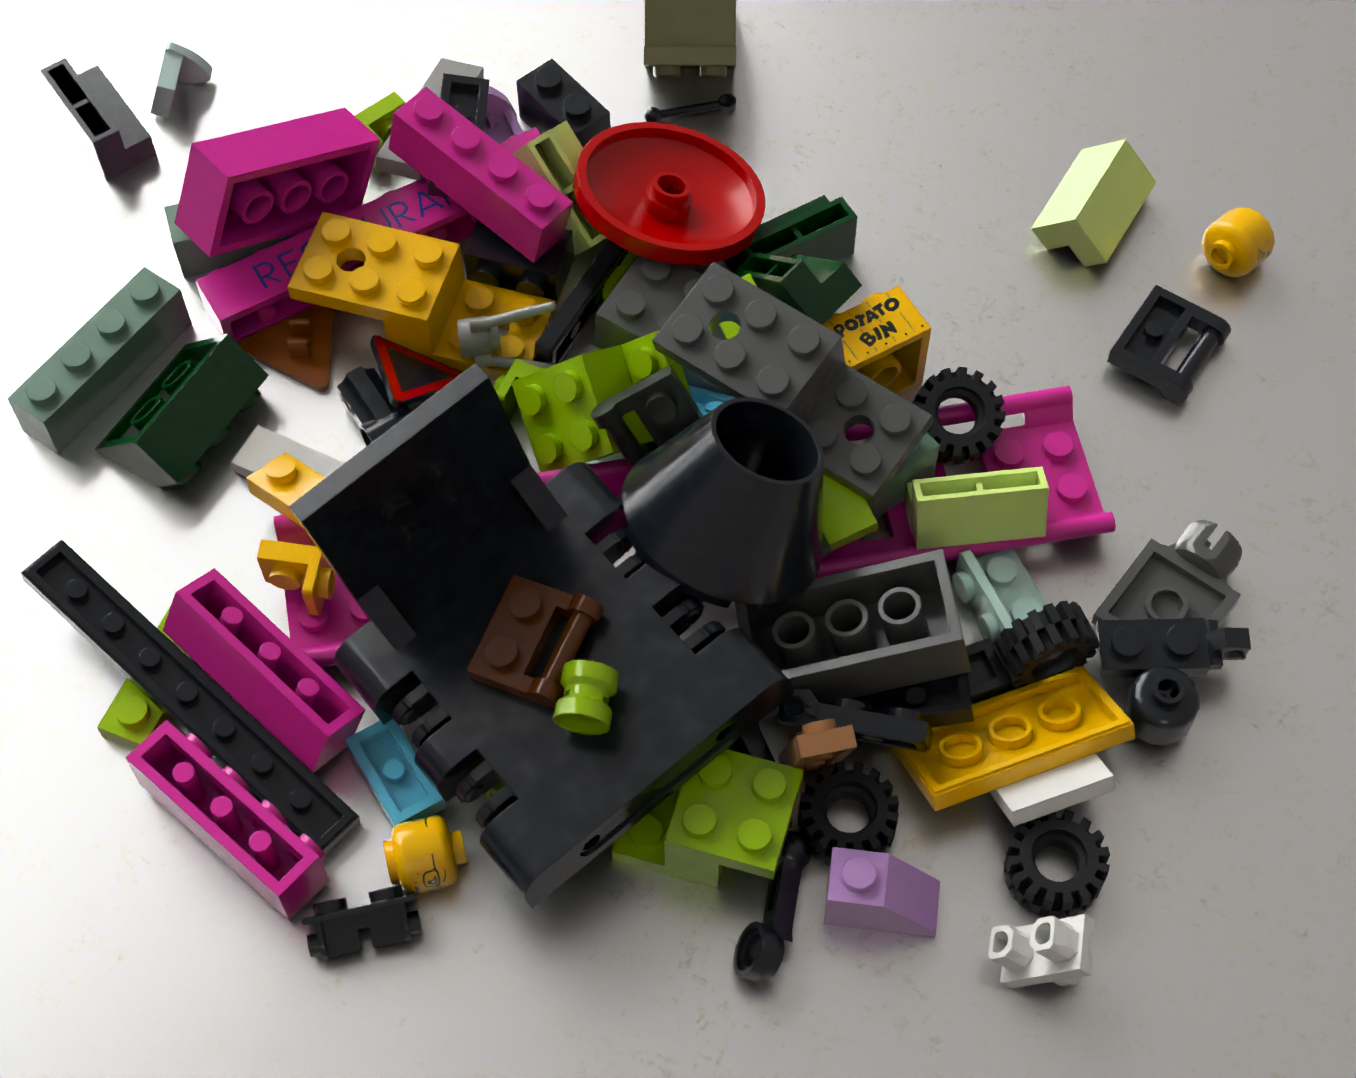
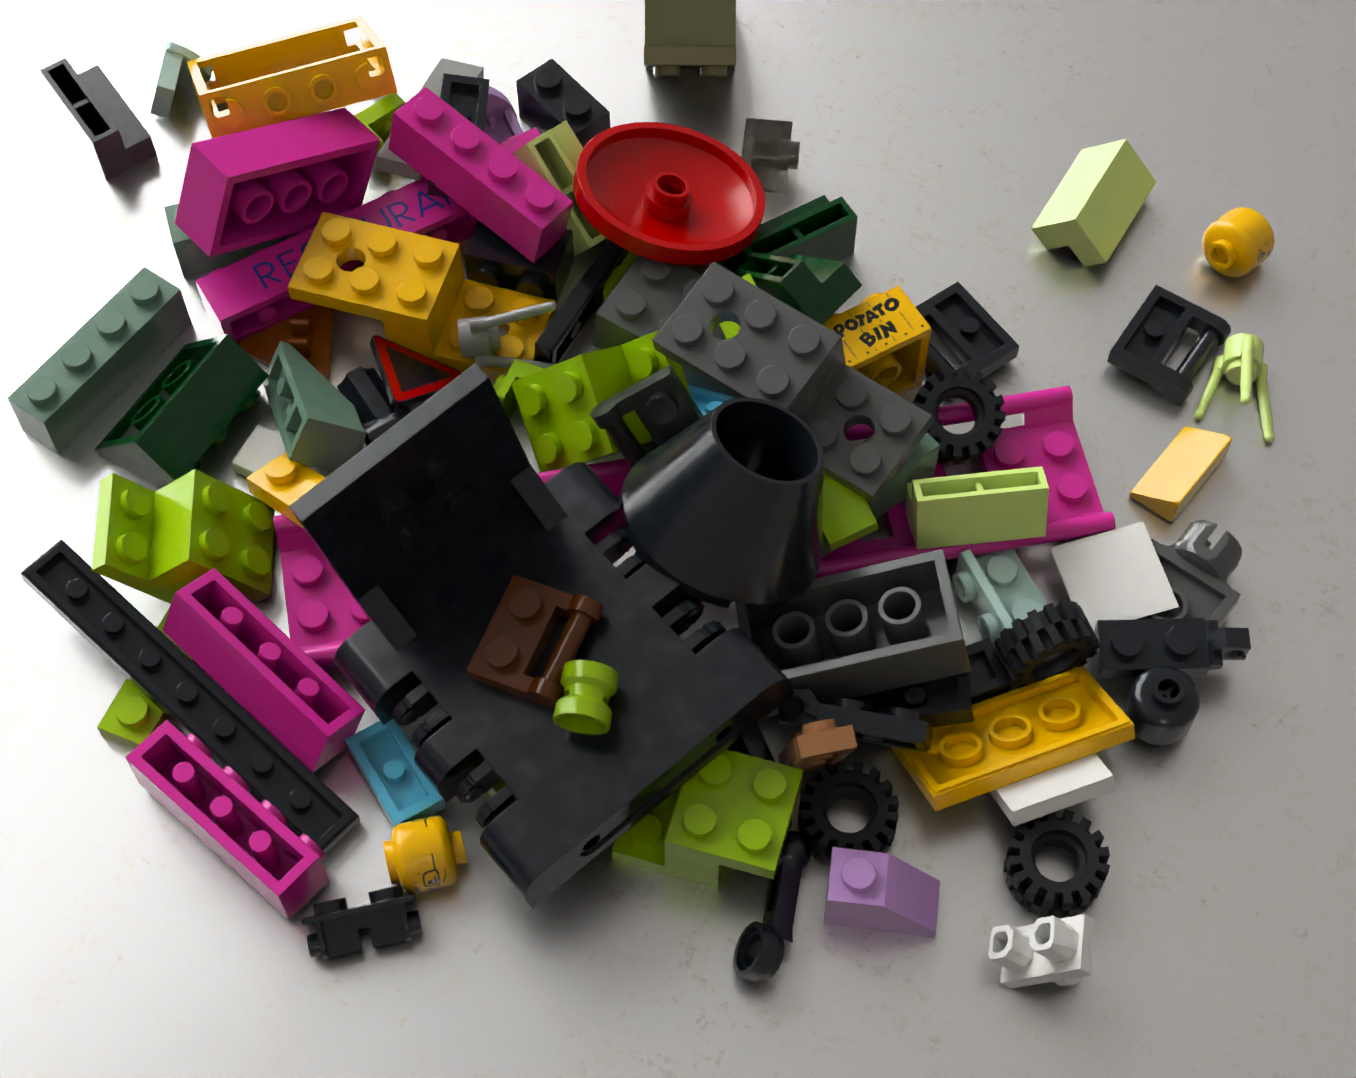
yellow bracket [256,539,336,616] -> none
black hinge [644,94,736,122] -> none
none -> lime bracket [92,469,275,604]
none -> yellow window [186,16,398,138]
none -> sand green slope [263,341,365,471]
none -> clear smoke brick [742,118,800,194]
none -> black plate [916,282,1019,400]
none -> white sticker [1050,521,1179,631]
none -> yellow slope [1129,426,1233,523]
none -> yellowish green plant [1194,333,1275,443]

